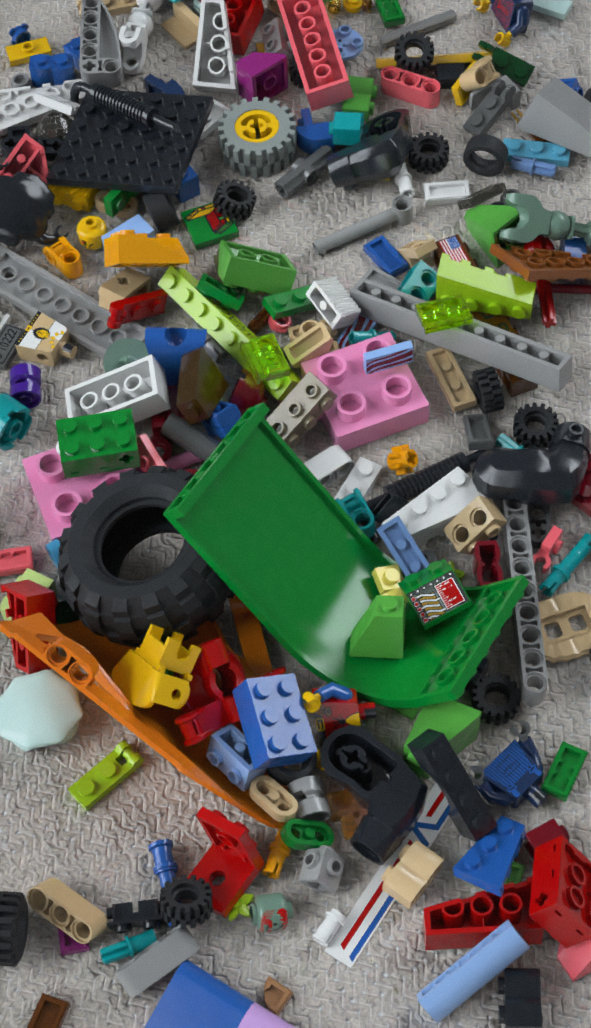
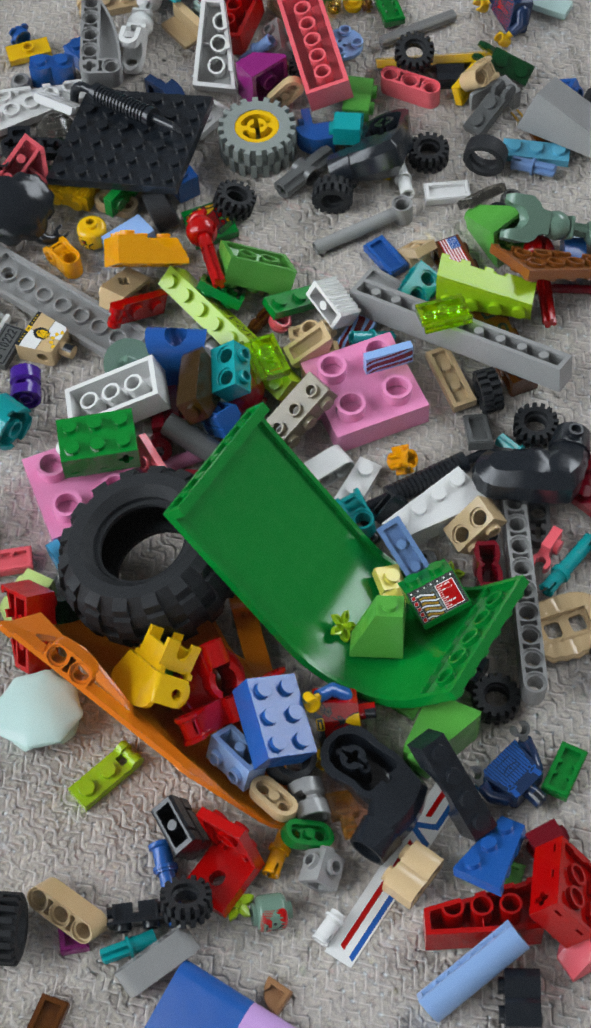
none -> black brick [151,795,212,861]
none -> red piece [186,209,226,289]
none -> teal brick [211,340,251,402]
none -> medium blue axle [238,33,277,61]
none -> tan plate [267,76,304,108]
none -> black tyre [312,174,353,214]
none -> lime plant [330,610,356,642]

